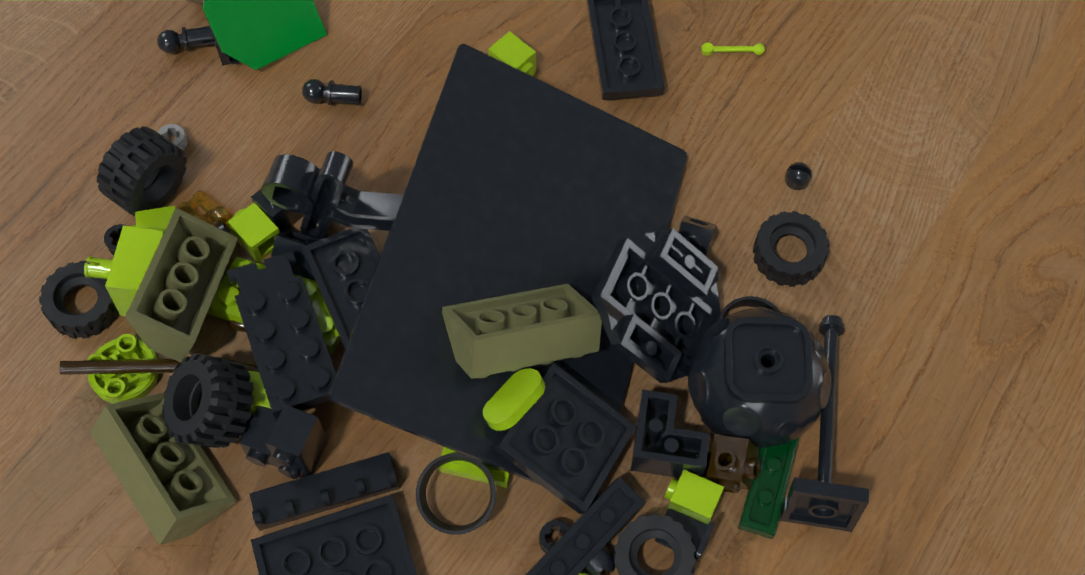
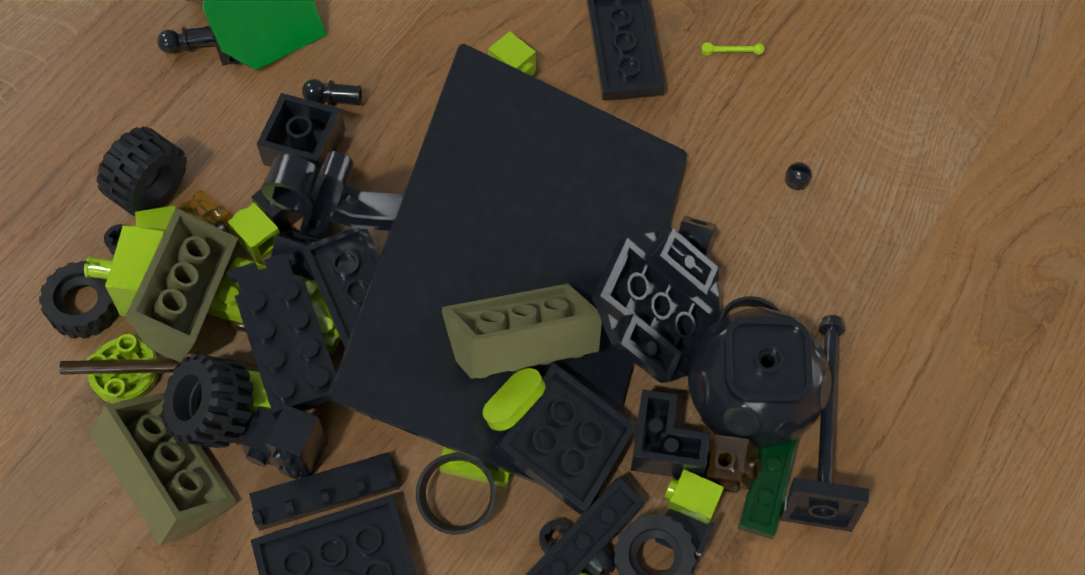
light grey bush [157,124,187,151] -> none
black tyre [753,211,830,287] -> none
none -> black brick [257,93,345,169]

